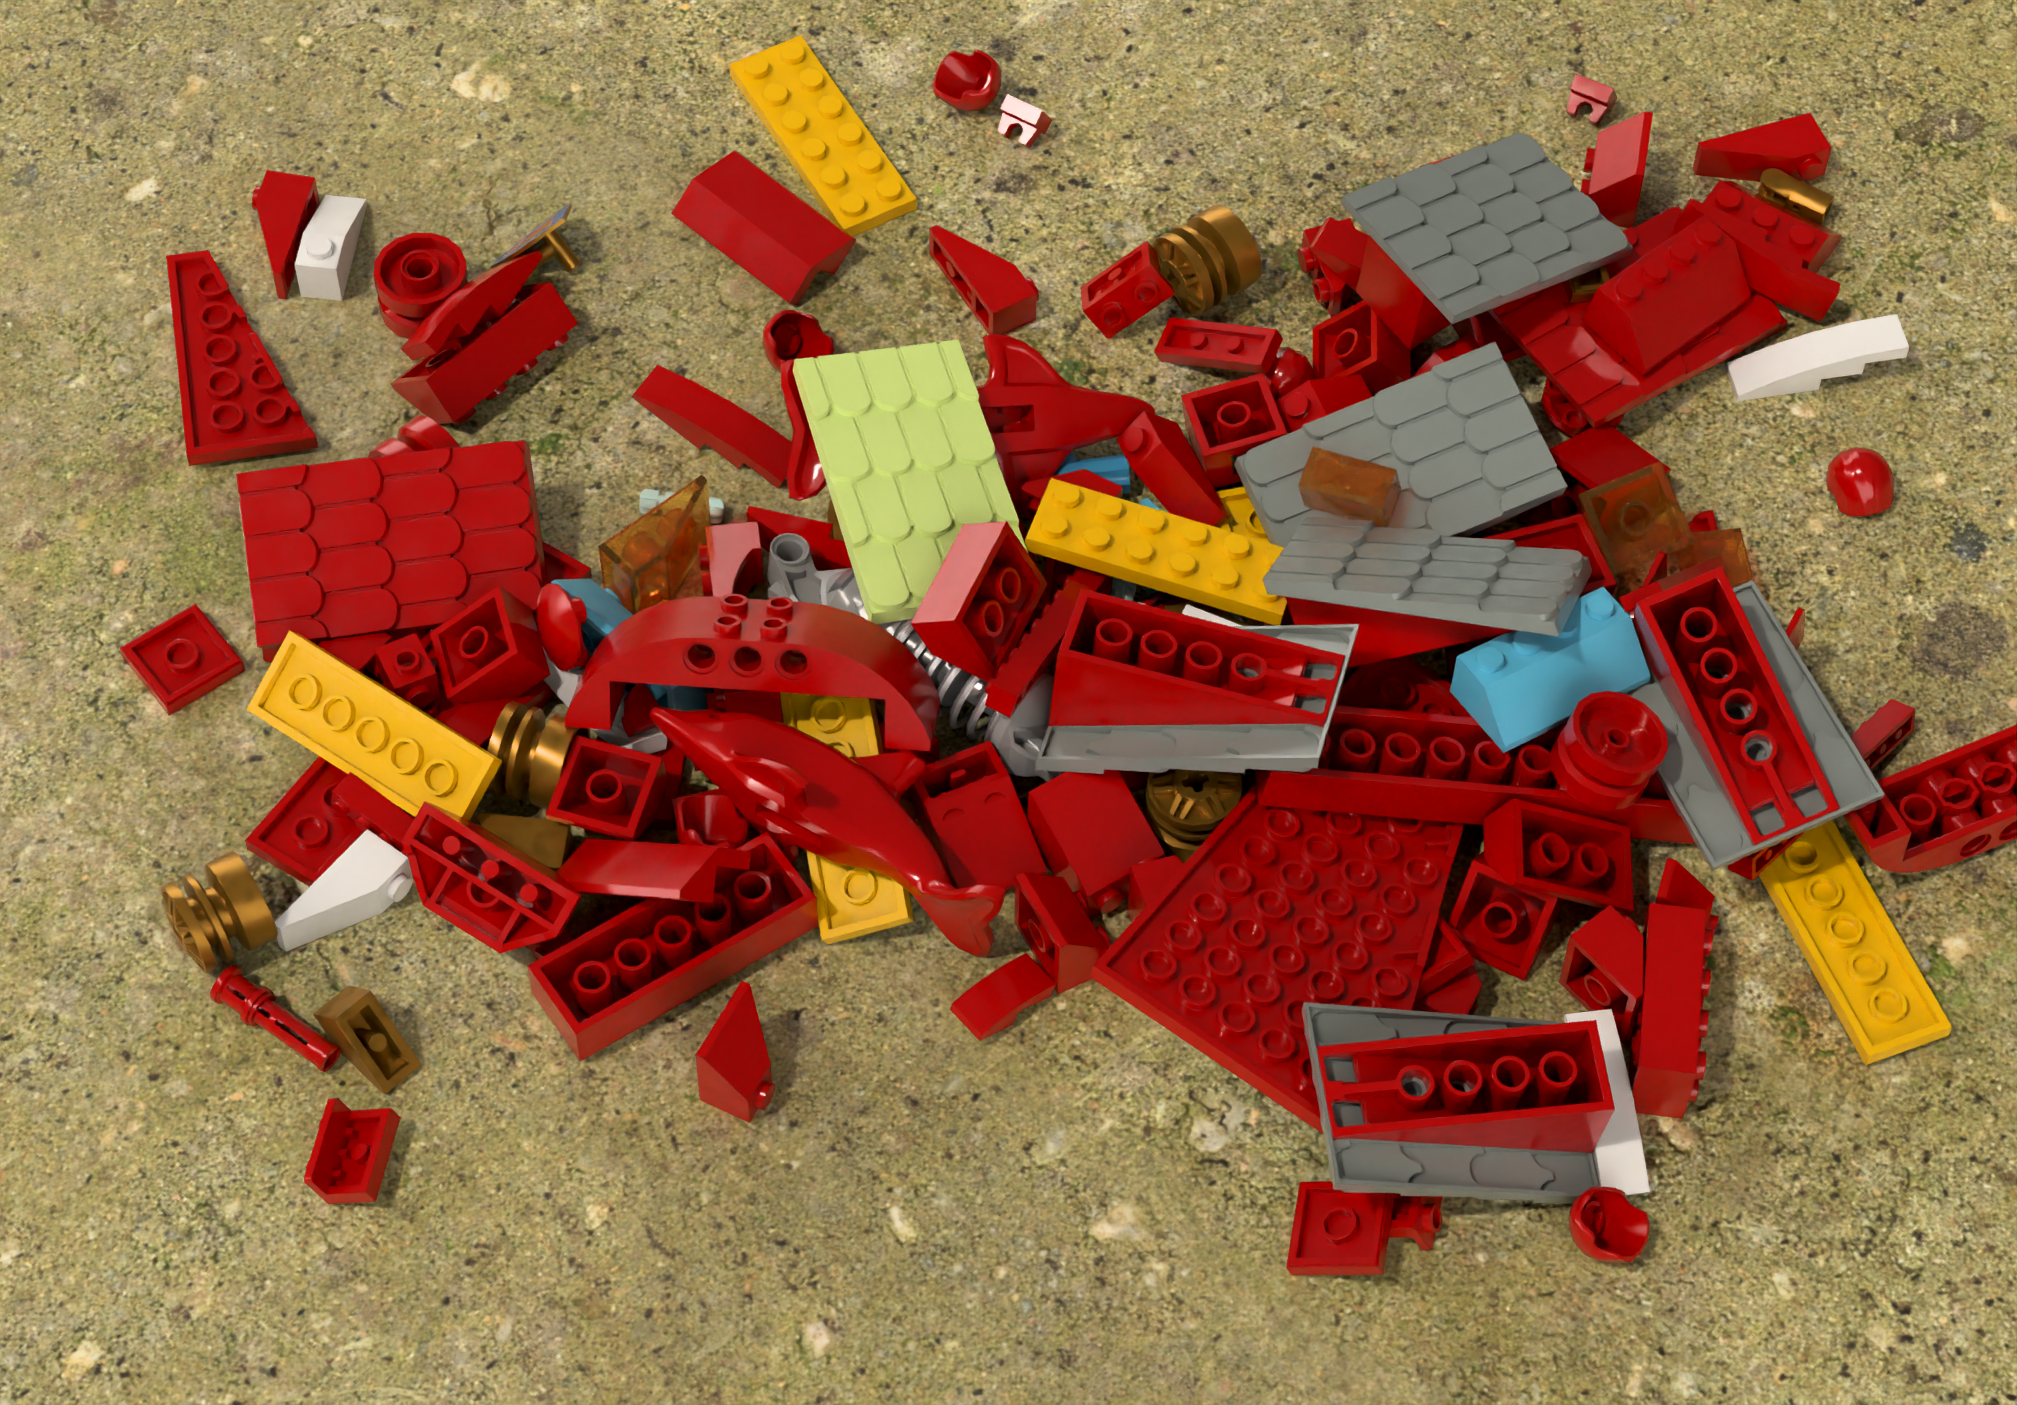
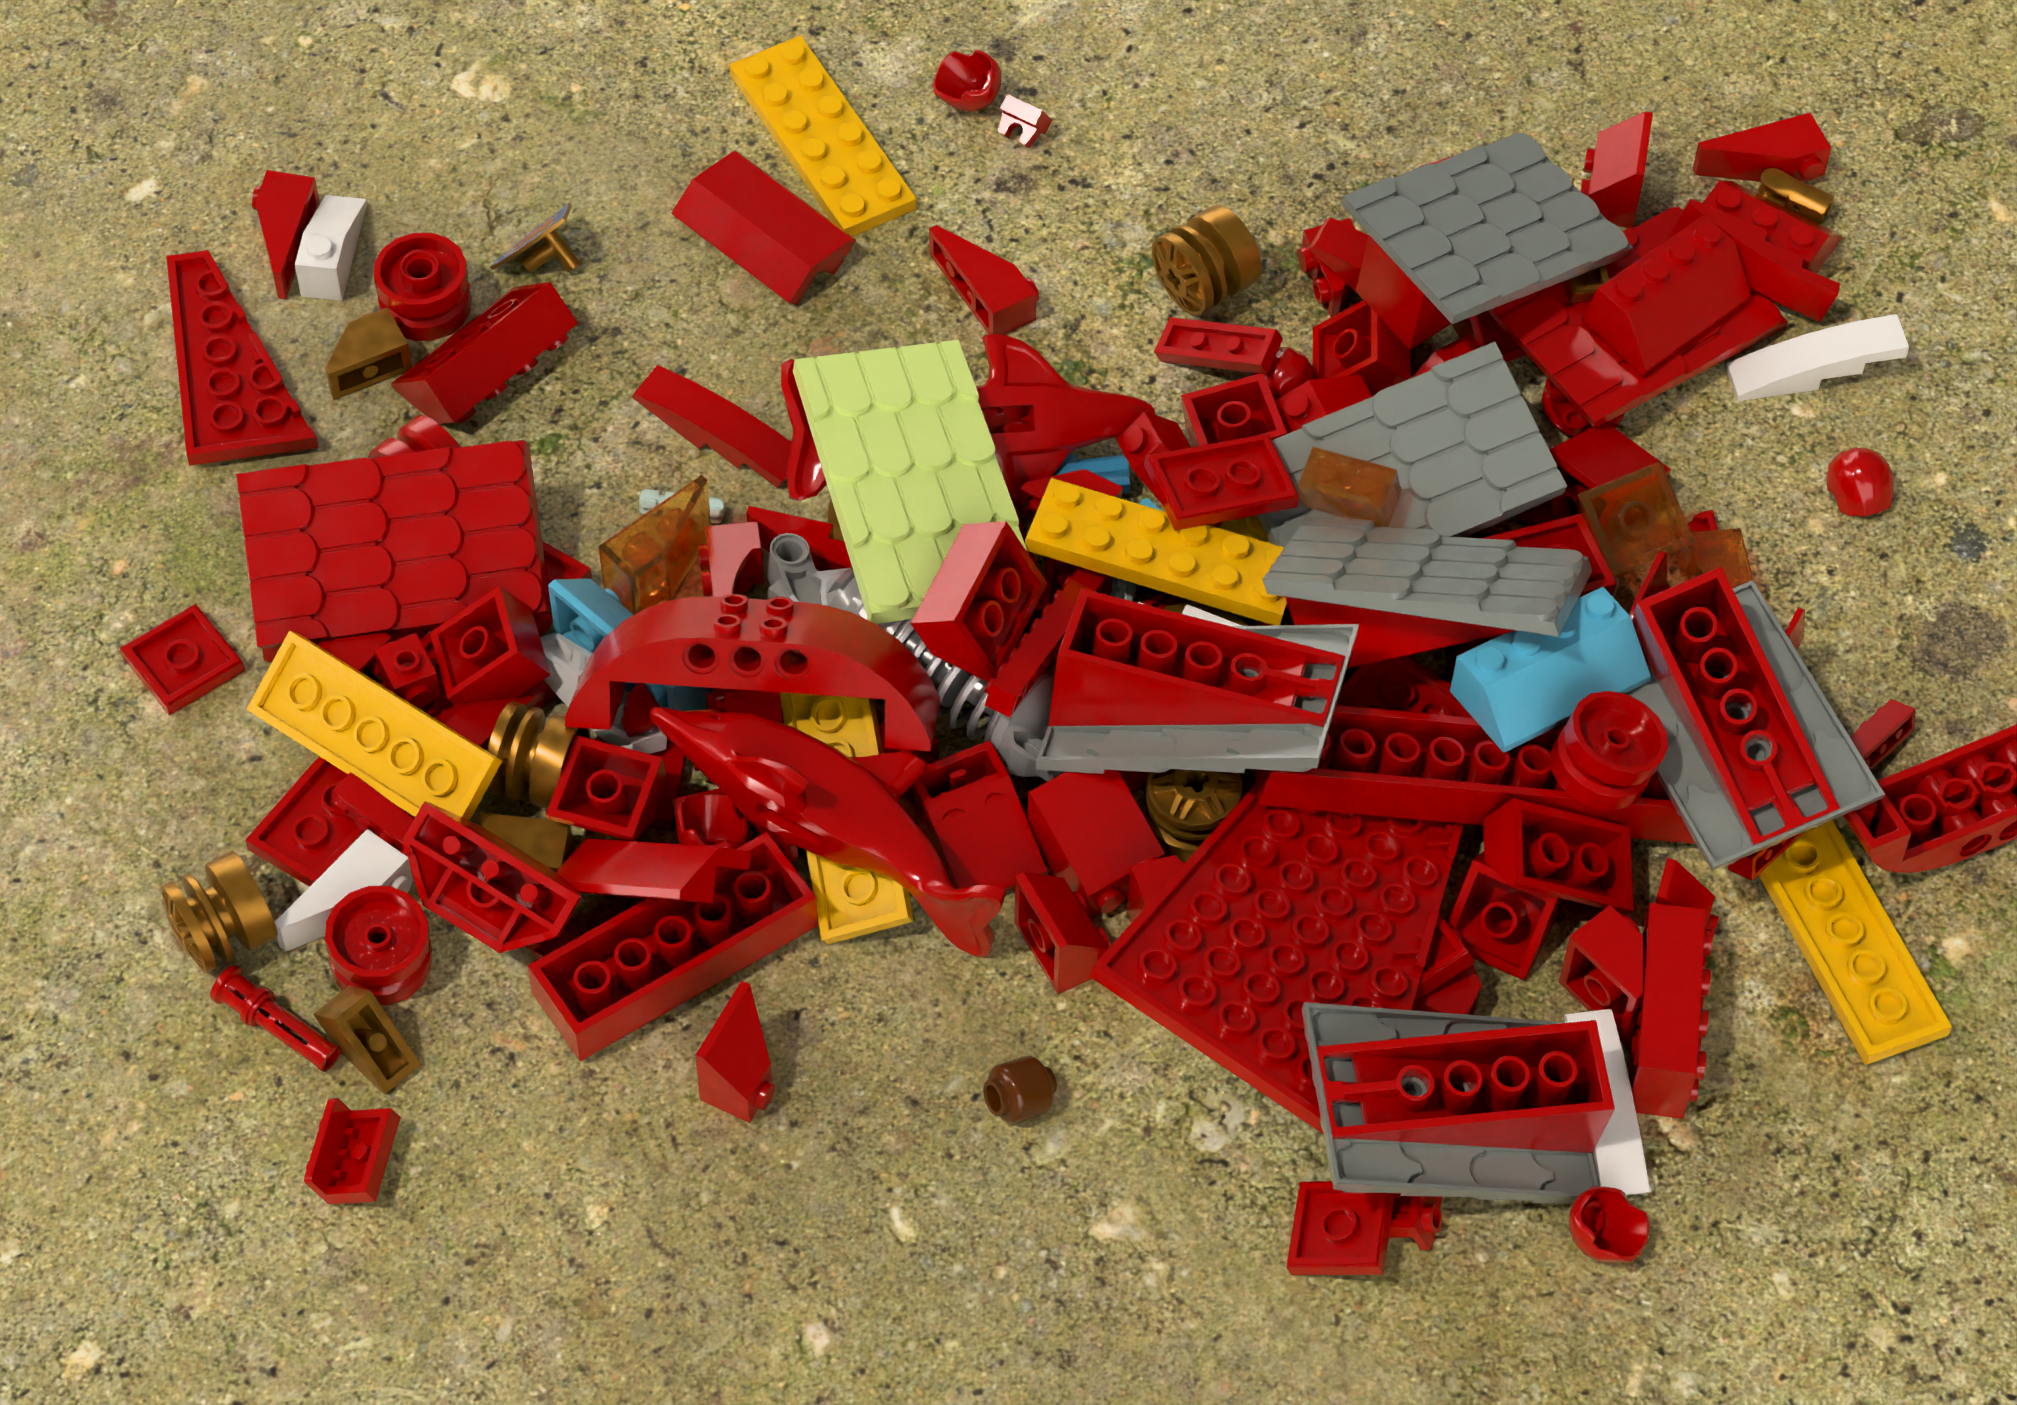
red slope [401,251,543,361] -> none
red dish [536,583,588,672] -> none
red hair [763,310,835,372] -> none
red slope [950,953,1056,1041] -> none
red bracket [1080,241,1174,339] -> none
tile [1566,74,1617,127] -> none
red tile [1619,555,1727,613] -> none
none -> pearl gold slope [325,307,412,400]
none -> red wheel [325,886,432,1005]
none -> reddish brown head [983,1056,1057,1123]
none -> red tile [1144,433,1300,531]

